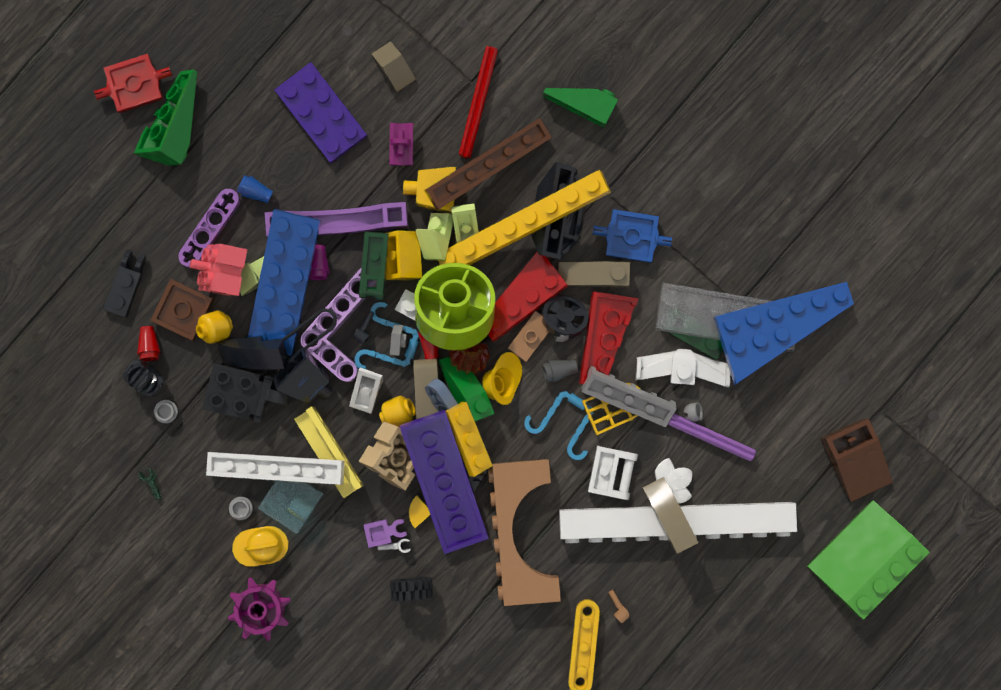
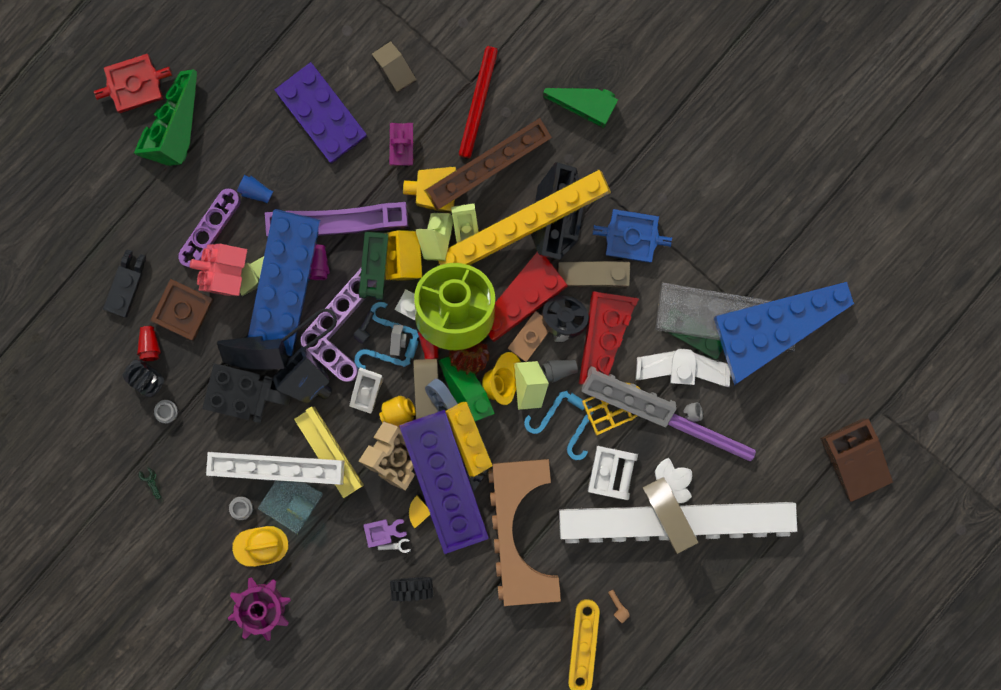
yellow head [196,311,233,344] -> none
bright green slope [807,500,930,620] -> none
none -> yellowish green slope [514,361,549,410]

